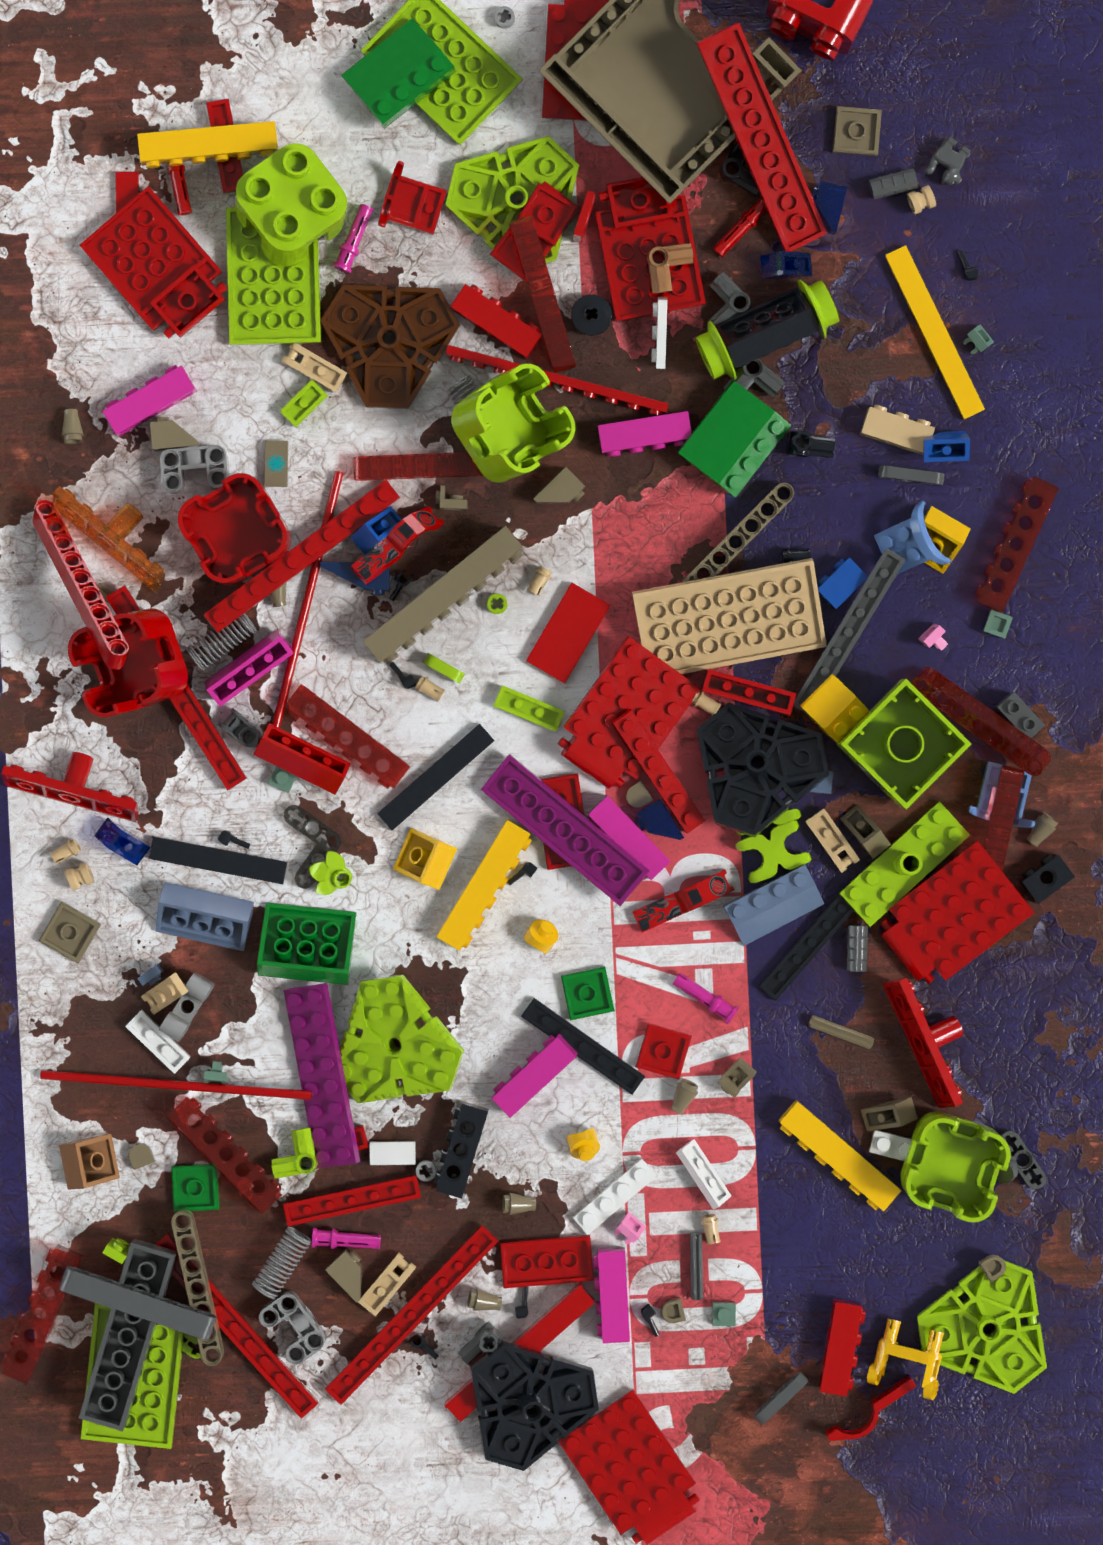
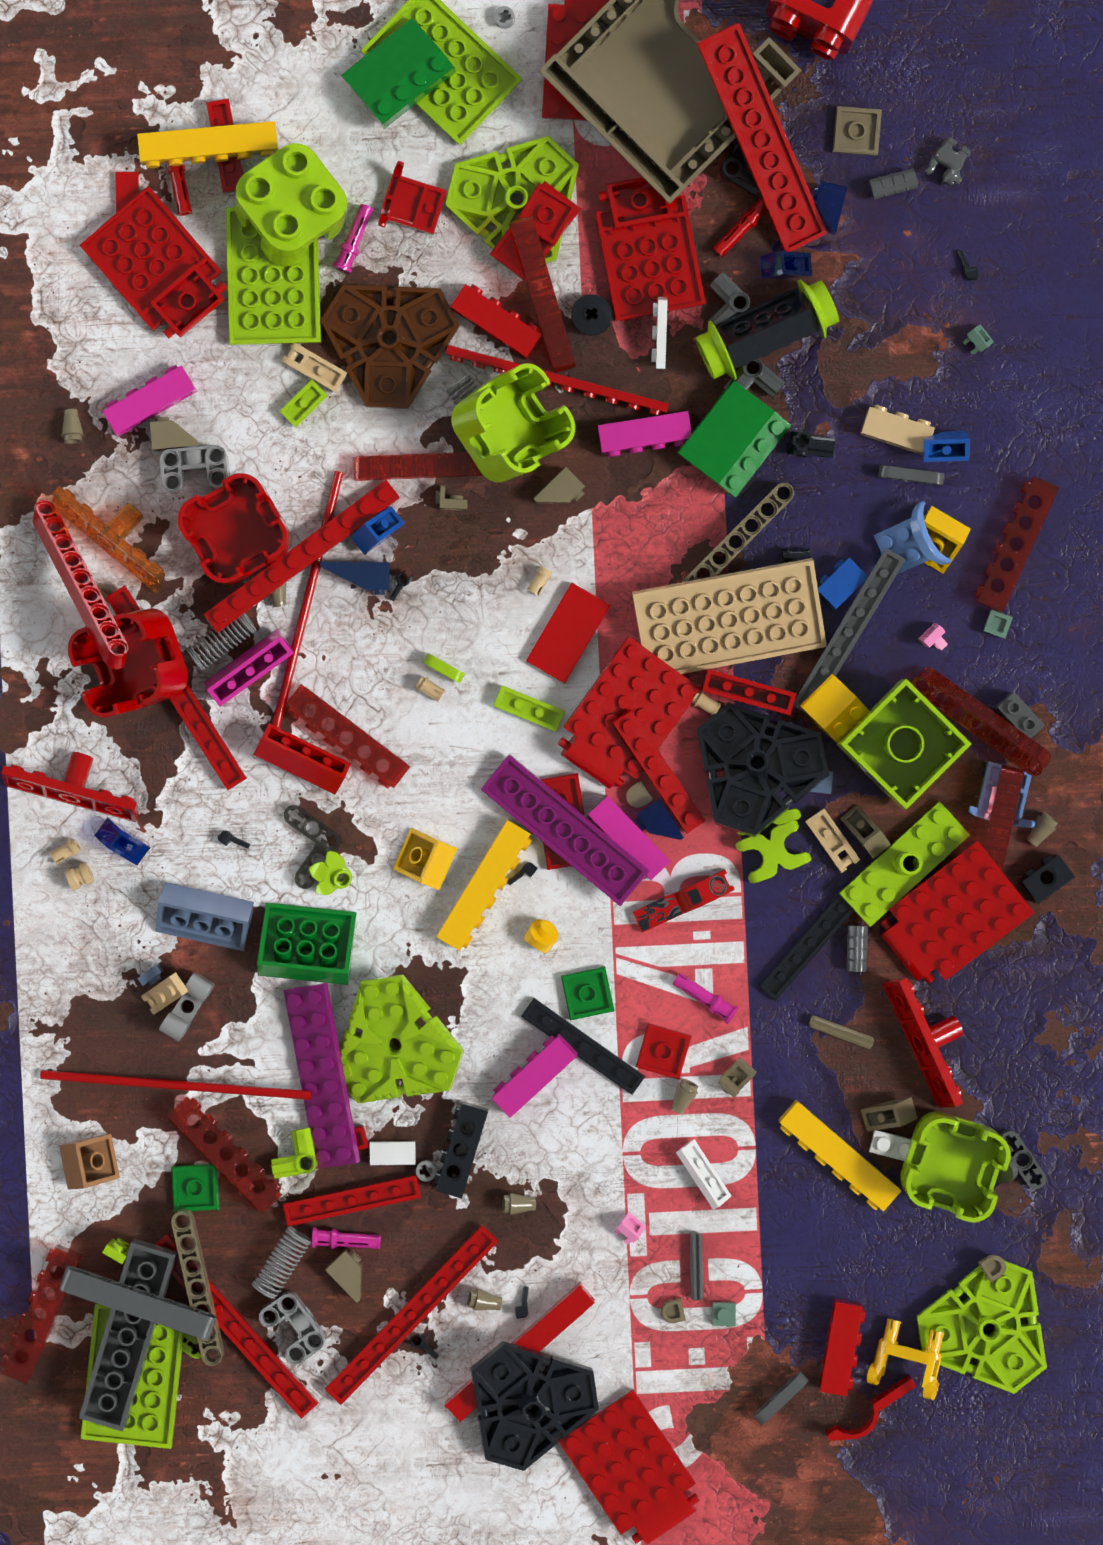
dark tan tile [39,901,101,963] -> none
white plate [125,1010,191,1074] -> none
dark tan tile [129,1143,156,1170] -> none
black tile [149,836,288,885] -> none
sand green tile [203,1061,229,1084] -> none
dark grey piece [218,708,262,748] -> none
dark tan tile [264,441,289,487] -> none
sand green plate [268,766,297,793] -> none
piece [351,506,444,585] -> none
tan plate [358,1253,416,1317] -> none
dark tan brick [363,526,524,664] -> none
black tile [377,724,495,830] -> none
black hand [389,662,416,689] -> none
dark grey piece [458,1321,504,1367] -> none
lime bush [487,594,508,614] -> none
red tile [500,1235,594,1288] -> none
yellow piece [567,1128,600,1161] -> none
red tile [573,191,596,243] -> none
white plate [573,1158,657,1235] -> none
dark pink brick [593,1247,630,1343] -> none
black hand [641,1304,660,1337] -> none
medium nougat piece [646,243,693,293] -> none
tan pin [701,1214,721,1244] -> none
sand blue slope [723,864,824,946] -> none
yellow tile [885,245,985,420] -> none
tan wheel [907,185,936,215] -> none

